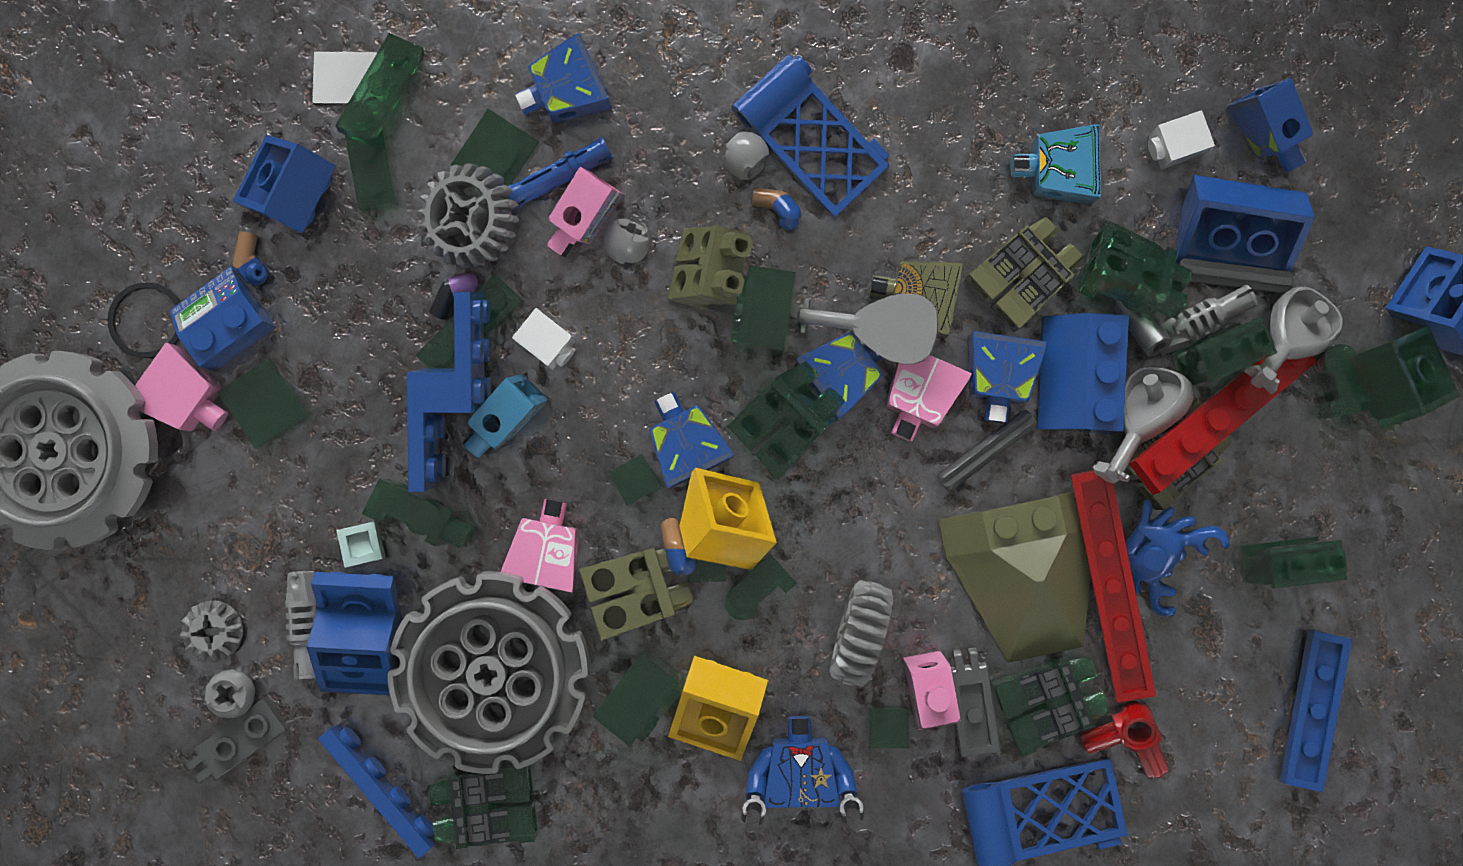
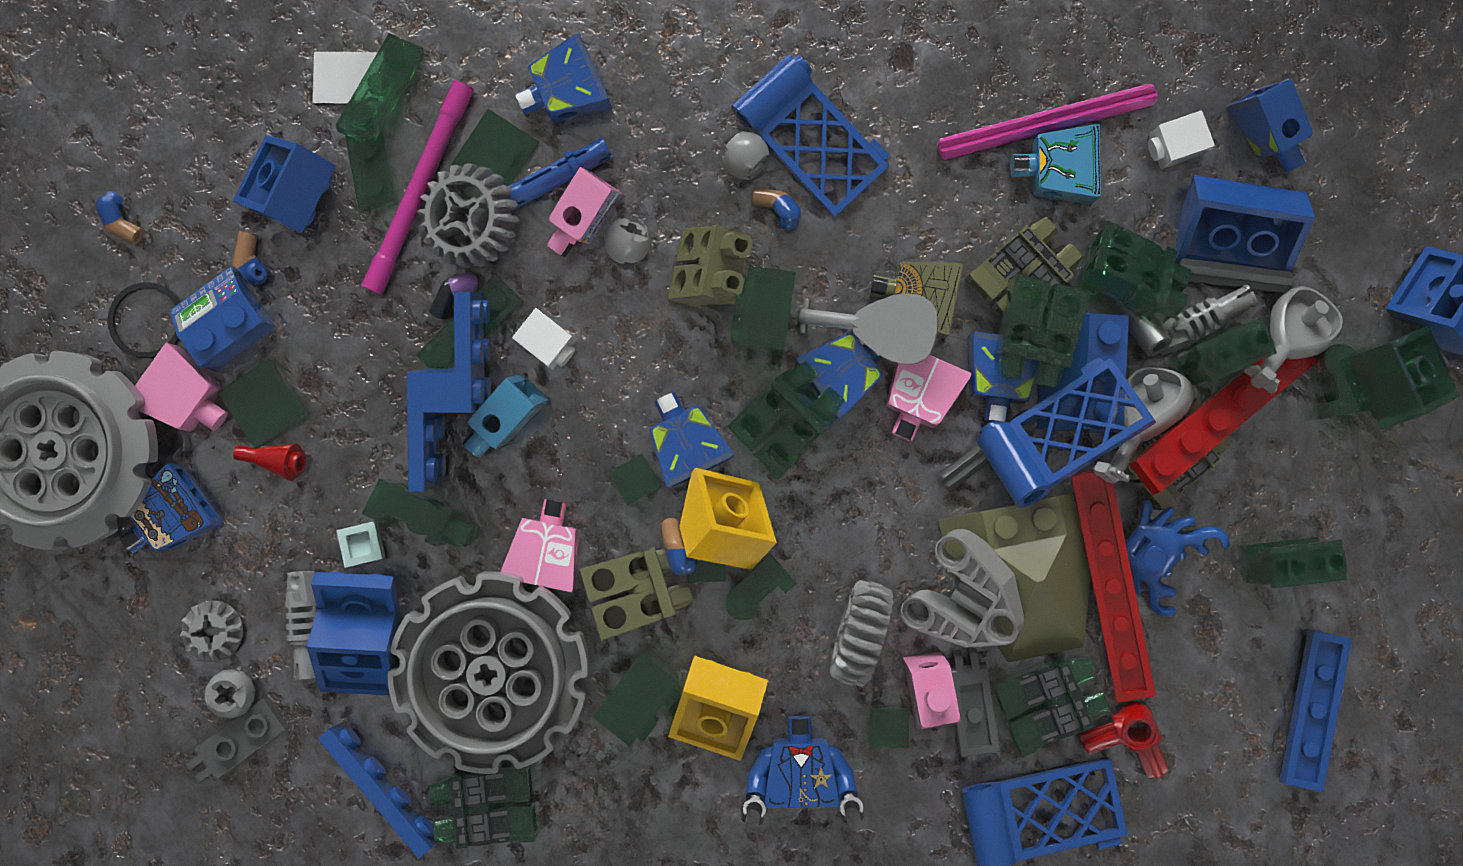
none -> arm [96,191,143,245]
none -> torso [119,464,224,553]
none -> red cone [233,443,306,481]
none -> dark pink piece [361,80,474,295]
none -> light grey connector [900,529,1024,647]
none -> dark pink axle [937,84,1158,160]
none -> blue piece [977,357,1156,508]
none -> clear green hips [994,274,1091,389]

